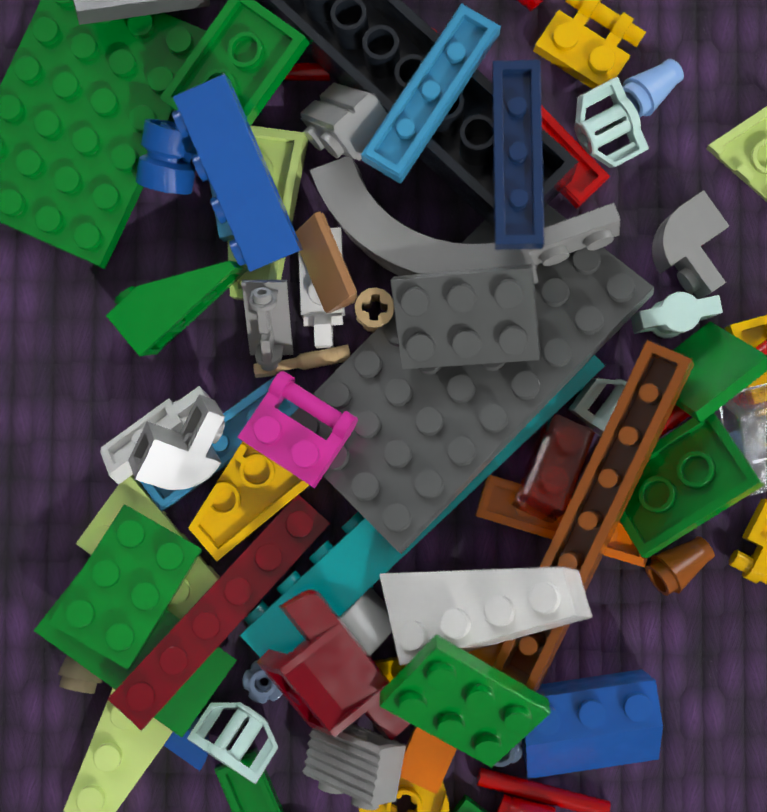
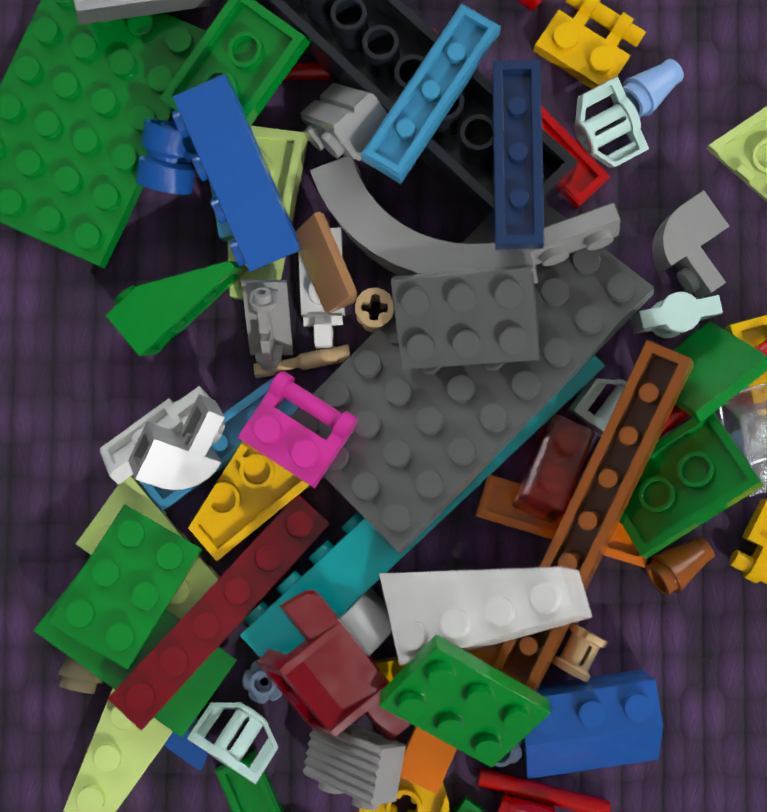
none -> tan bush [552,623,608,682]

